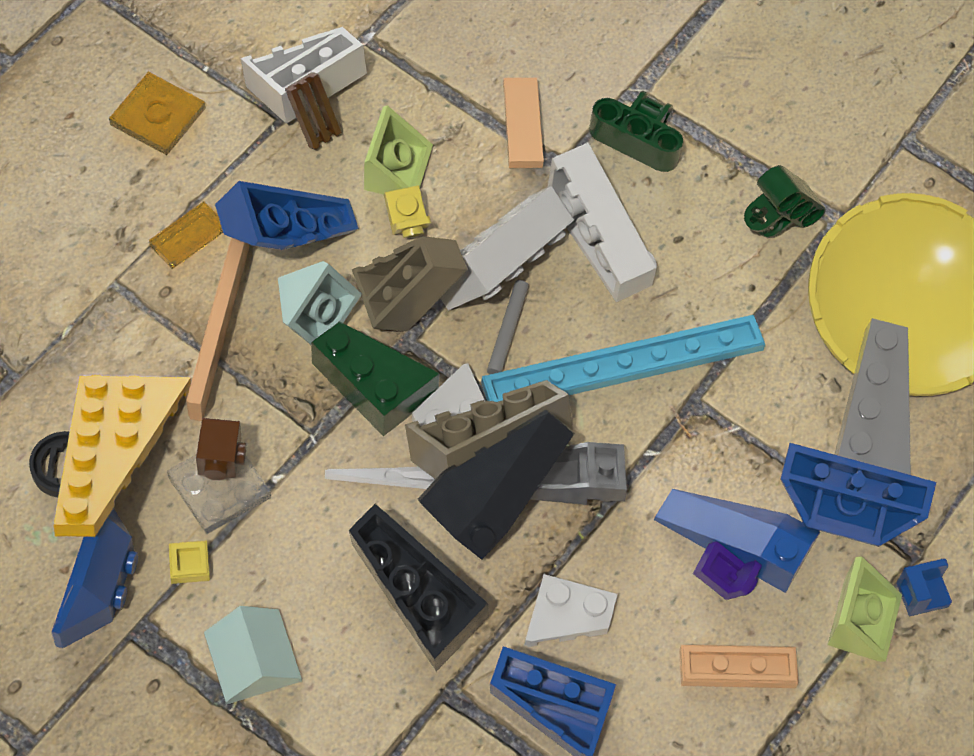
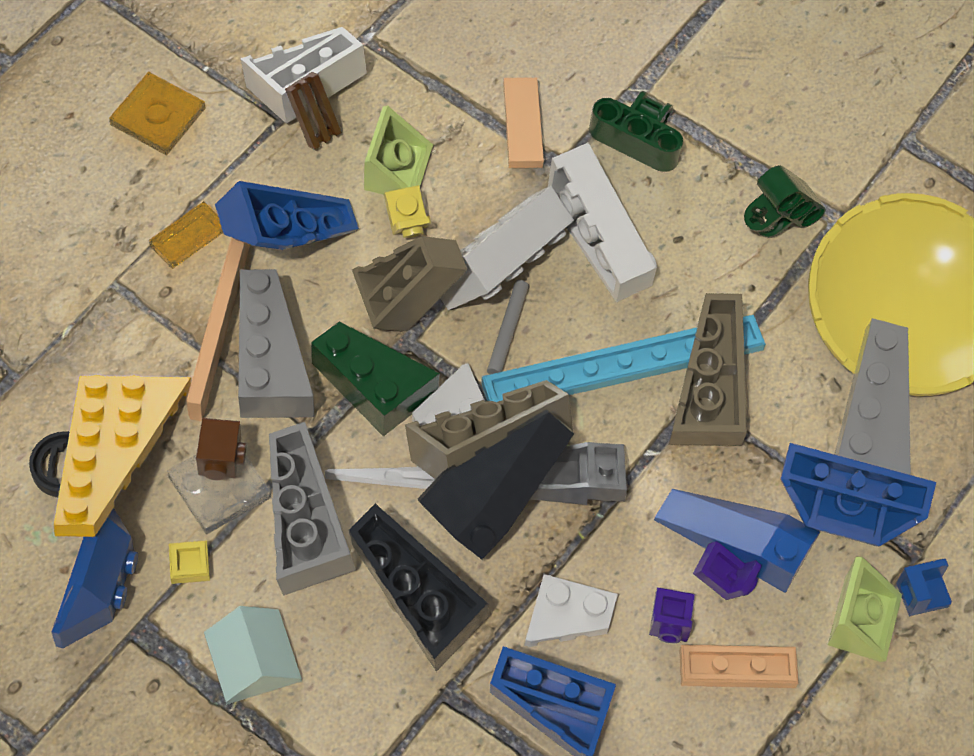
light aqua slope [278,261,362,345] -> none
none -> light grey wedge [238,269,314,418]
none -> light grey wedge [269,422,356,596]
none -> dark purple bracket [649,587,695,643]
none -> dark tan wedge [669,293,747,446]

